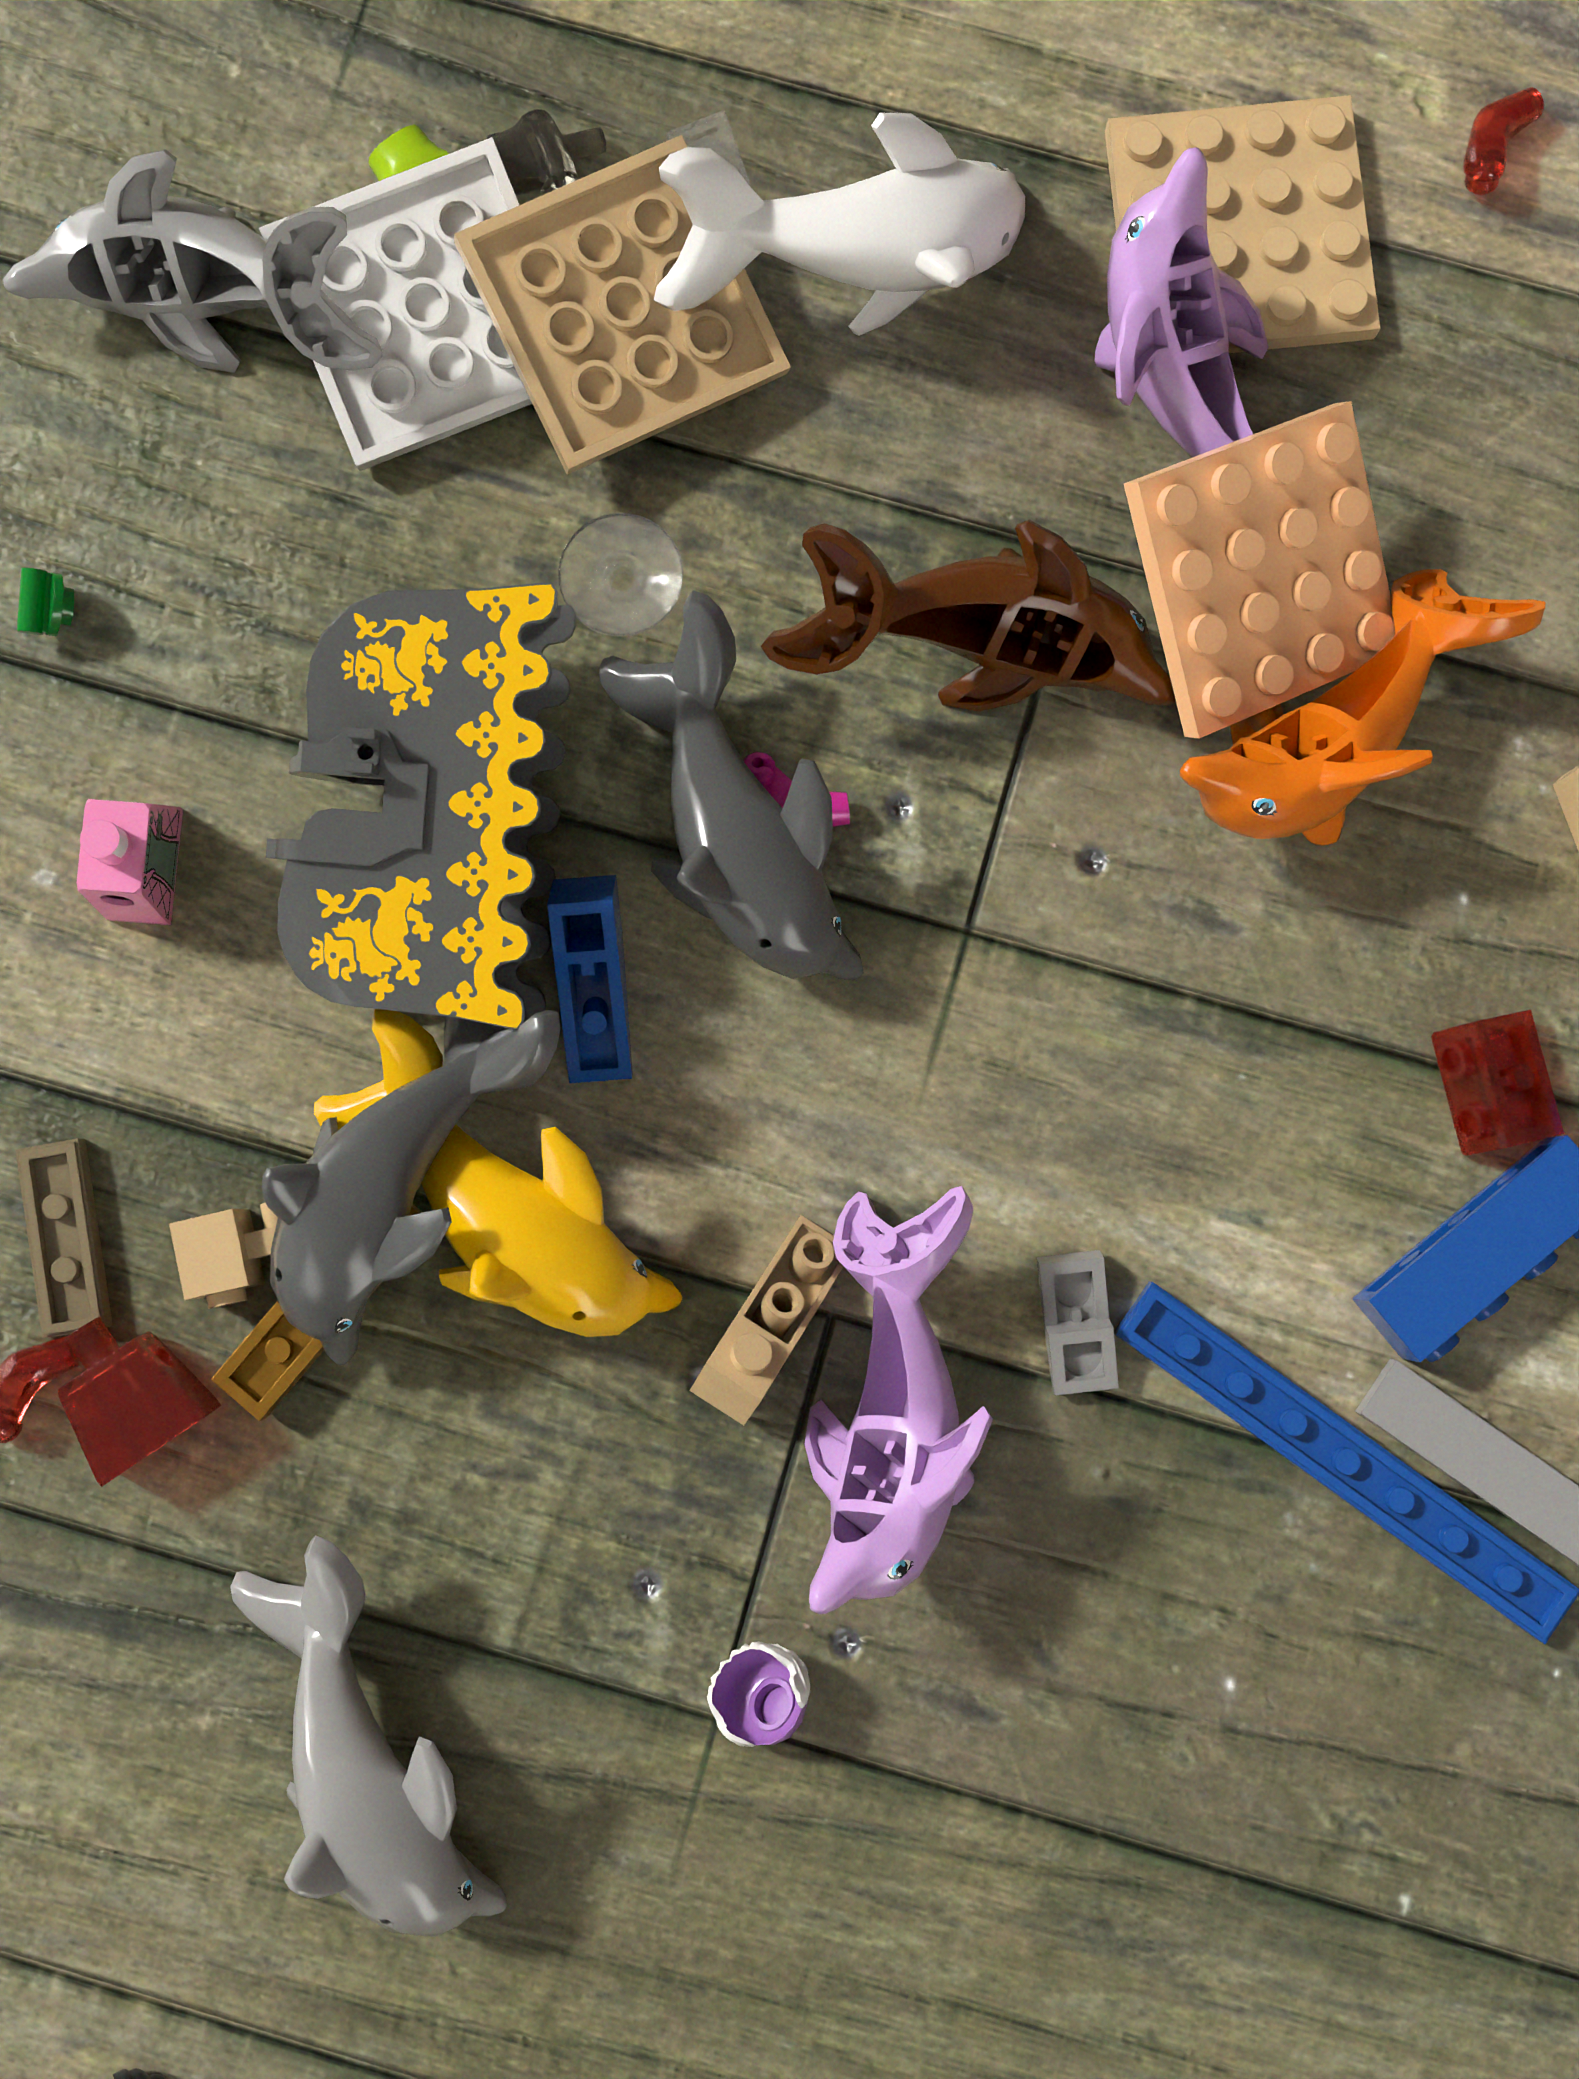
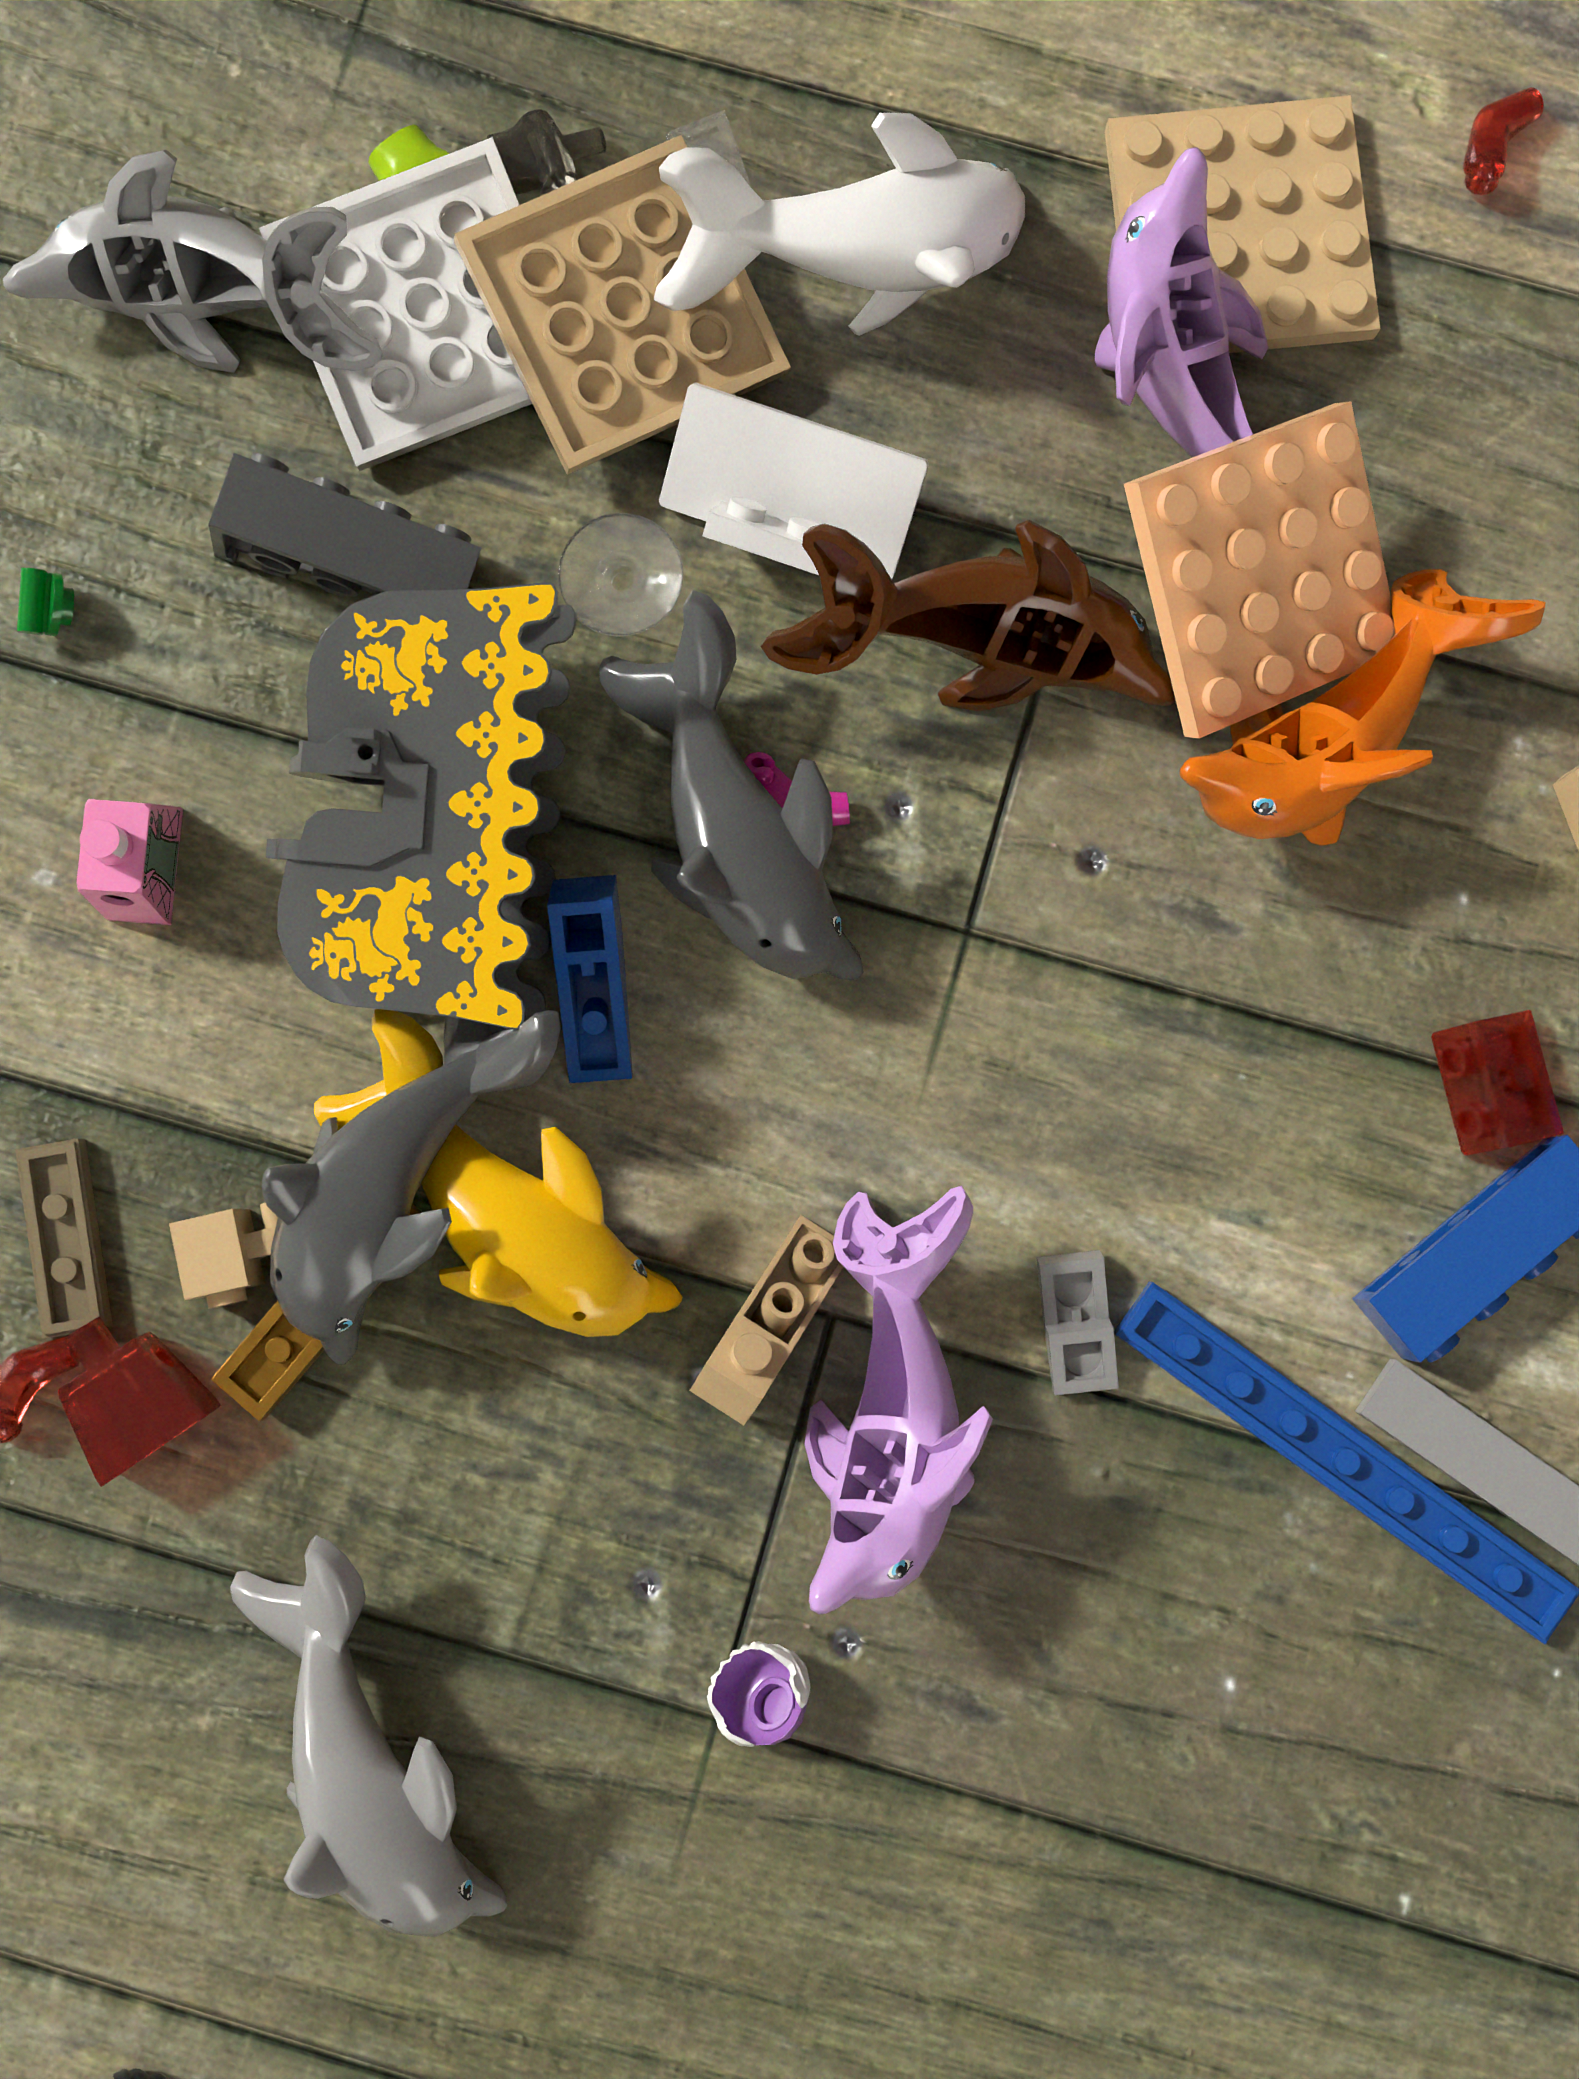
none -> dark grey wedge [208,453,482,598]
none -> white bracket [659,383,929,579]

